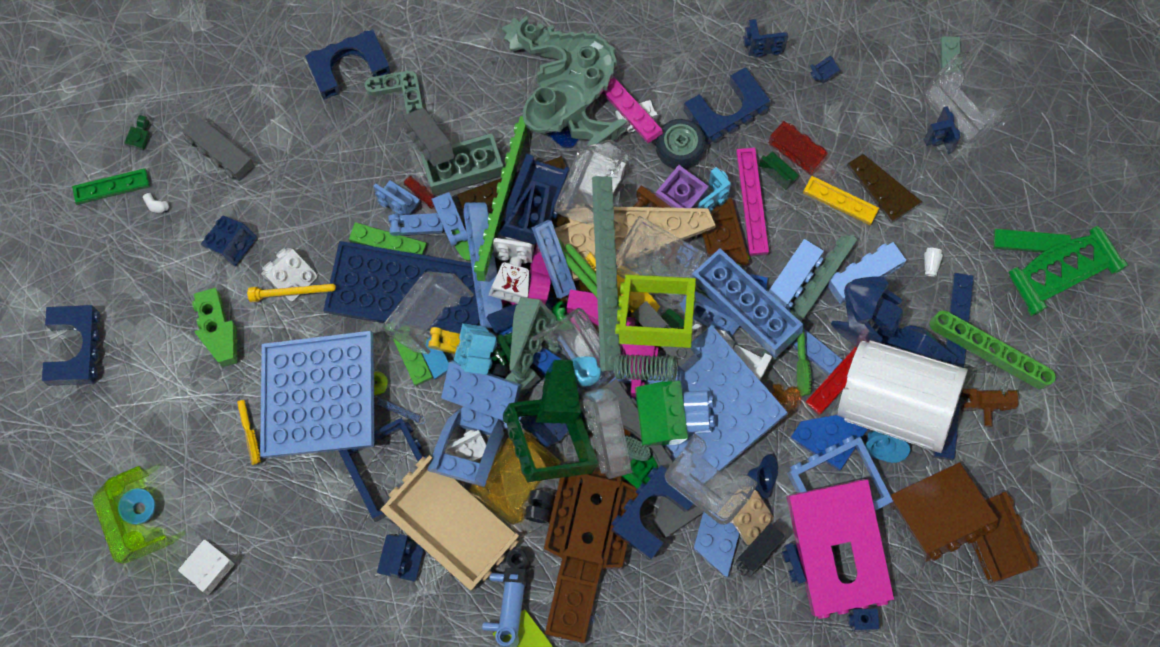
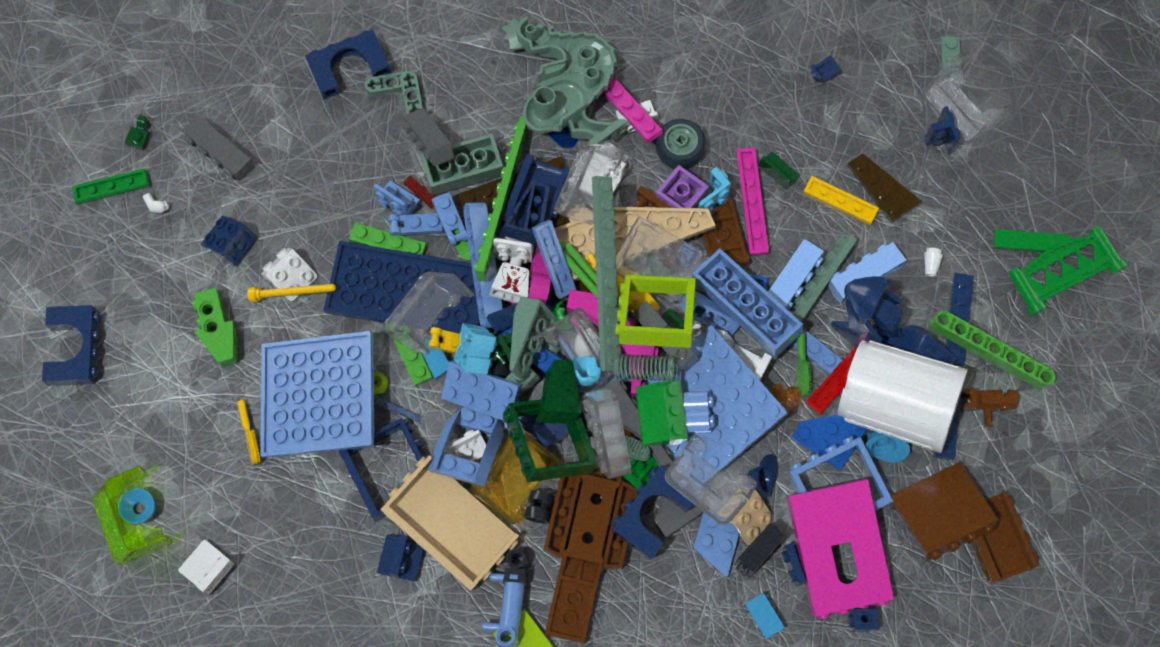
dark blue arch [683,67,770,145] -> none
dark blue bracket [743,19,789,57] -> none
clear red brick [768,121,828,176] -> none
none -> dark azure slope [745,593,784,639]

